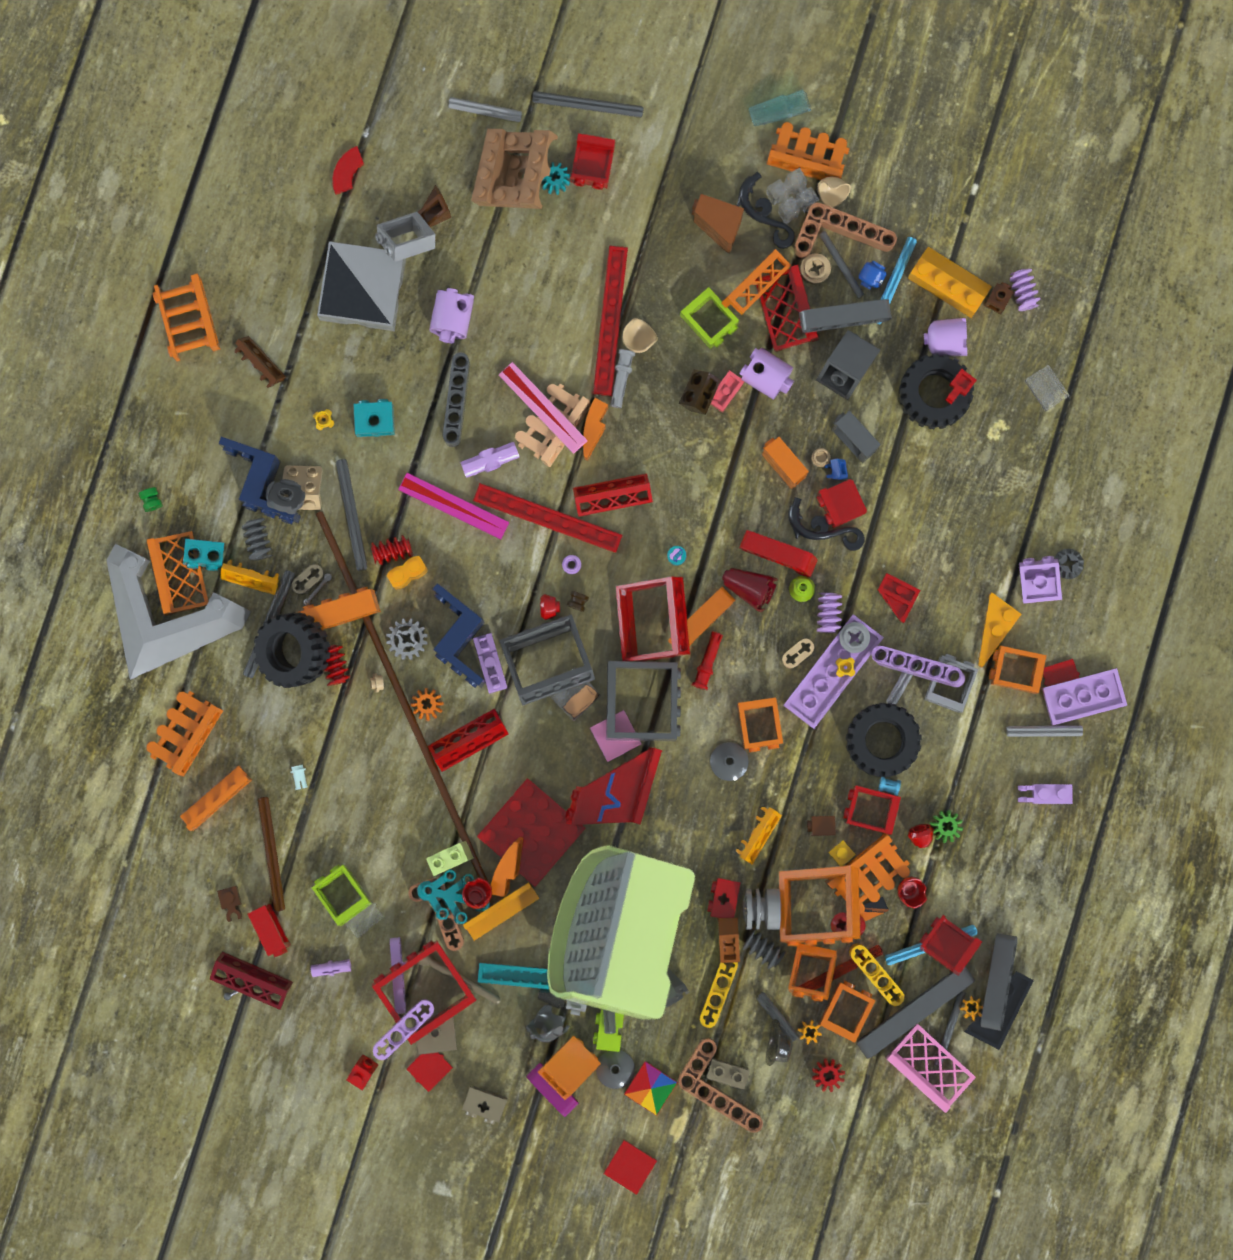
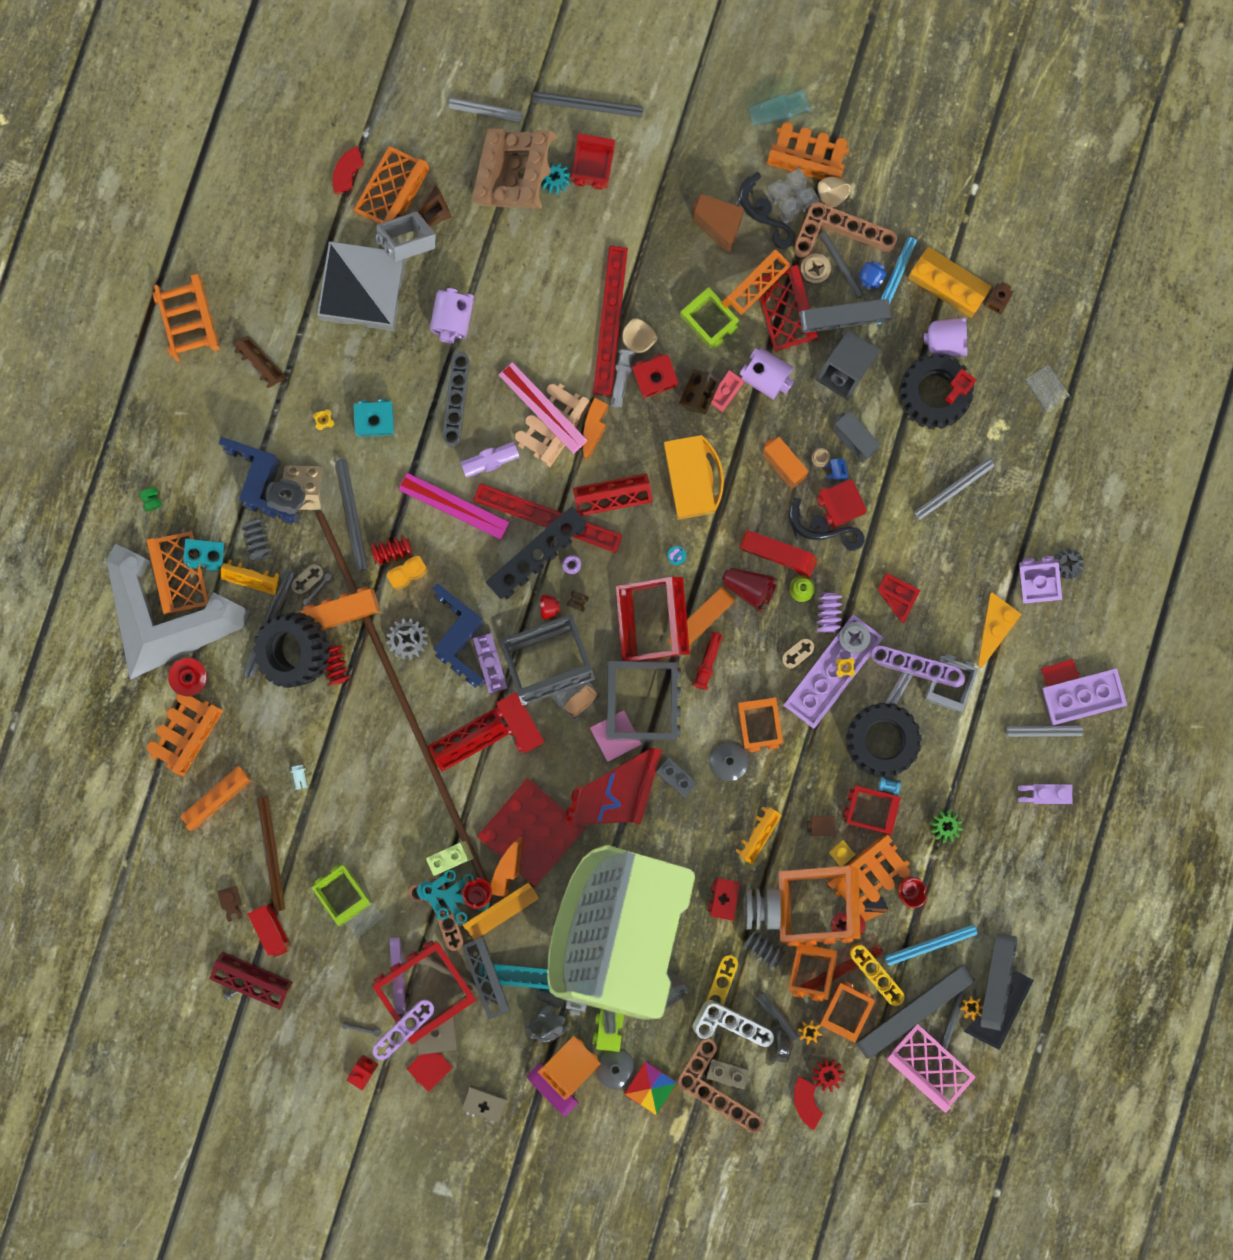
lavender pin [311,959,351,977] -> none
tan plate [370,673,384,693] -> none
orange gear [411,688,444,721] -> none
red tile [603,1140,657,1195] -> none
dark orange brick [718,918,740,963] -> none
red cone [907,824,934,848] -> none
red panel [919,915,982,976] -> none
orange window [989,646,1047,694] -> none
lavender piece [1010,269,1041,311] -> none
none -> red dish [168,658,207,696]
none -> dark grey hinge [341,1022,381,1037]
none -> orange fence [353,146,430,224]
none -> dark grey fence [462,937,510,1019]
none -> black brick [486,506,587,600]
none -> red brick [495,692,545,754]
none -> red brick [632,354,679,399]
none -> dark grey brick [656,758,698,798]
none -> light orange piece [664,435,724,520]
none -> white beam [693,1000,774,1047]
none -> red tile [794,1076,823,1130]
none -> light grey axle [914,458,994,520]

